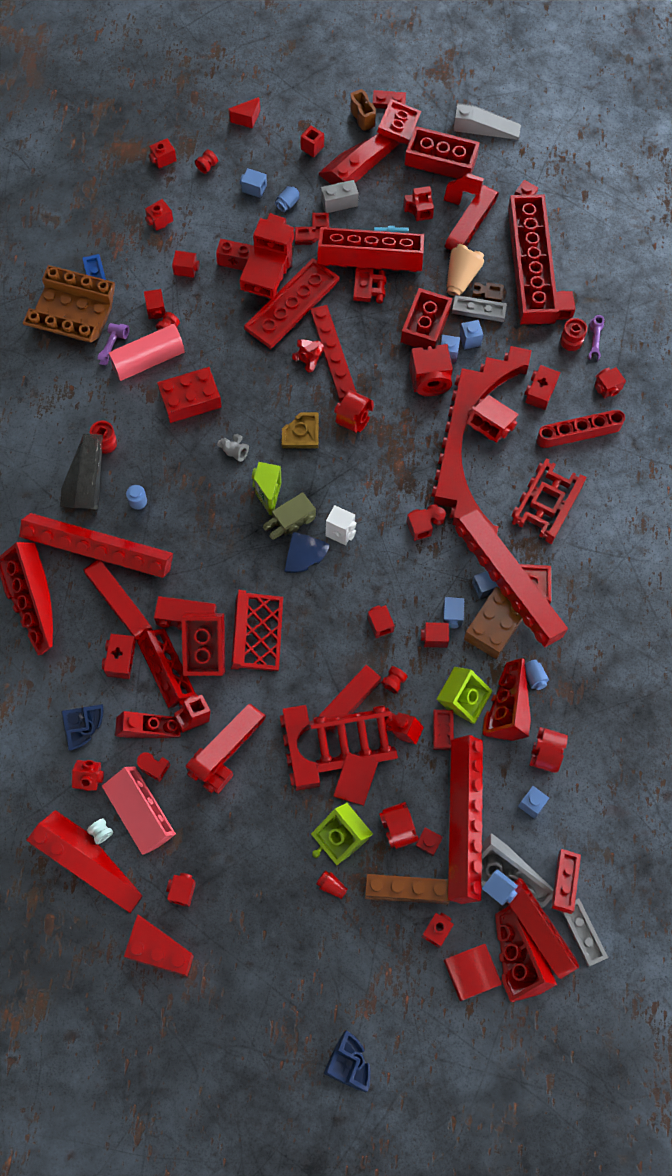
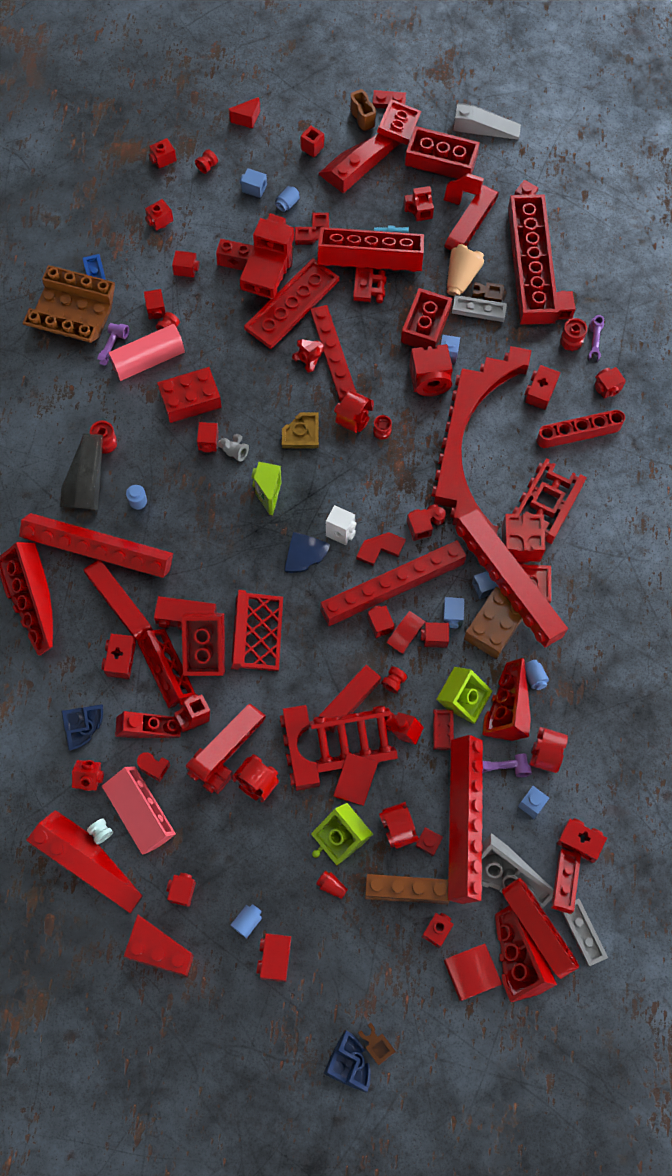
olive hinge [263,492,316,539] -> none
light grey brick [321,180,359,213] -> none
medium blue brick [459,320,483,350] -> none
brick [466,395,519,443] -> none
medium blue brick [482,870,518,905] -> none
none -> red brick [197,422,219,452]
none -> medium blue brick [230,904,262,939]
none -> red brick [232,754,279,802]
none -> red brick [257,933,291,982]
none -> red brick [320,540,467,626]
none -> red tile [356,532,406,566]
none -> reddish brown plate [358,1023,396,1066]
none -> red wheel [373,415,392,440]
none -> red slope [387,611,426,654]
none -> medium lavender brick [482,754,532,777]
none -> red piece [502,514,545,564]
none -> red brick [556,818,607,863]

